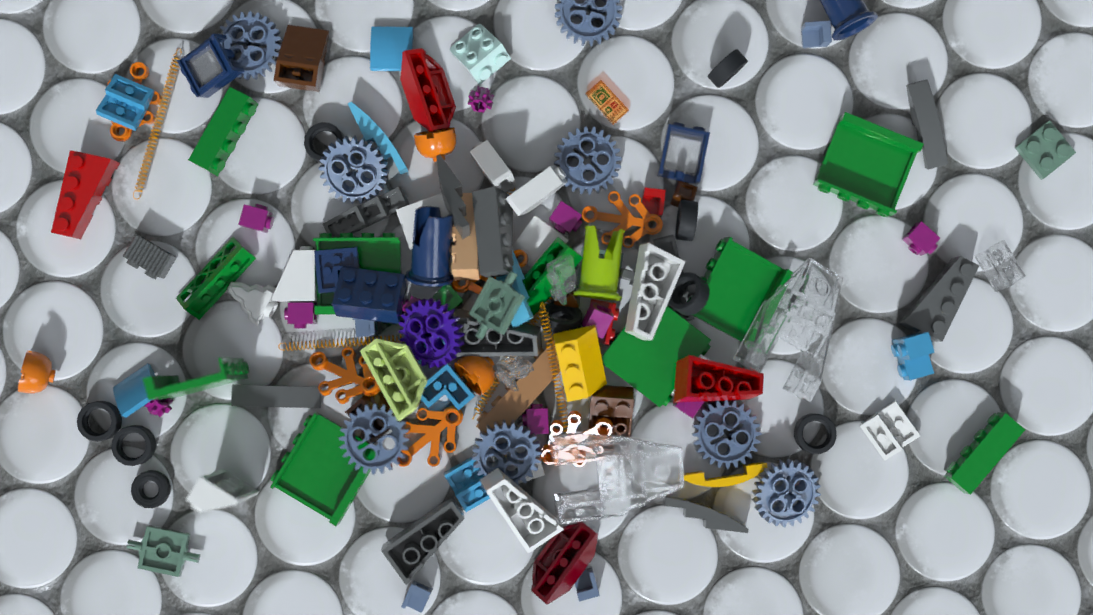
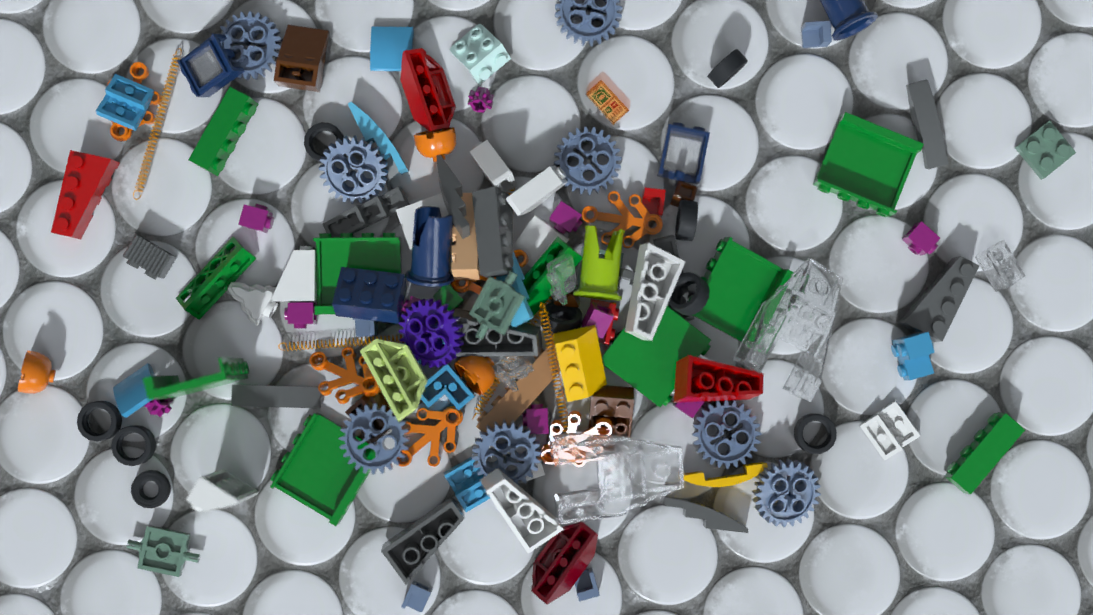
dark blue plate [314,247,360,293] -> none

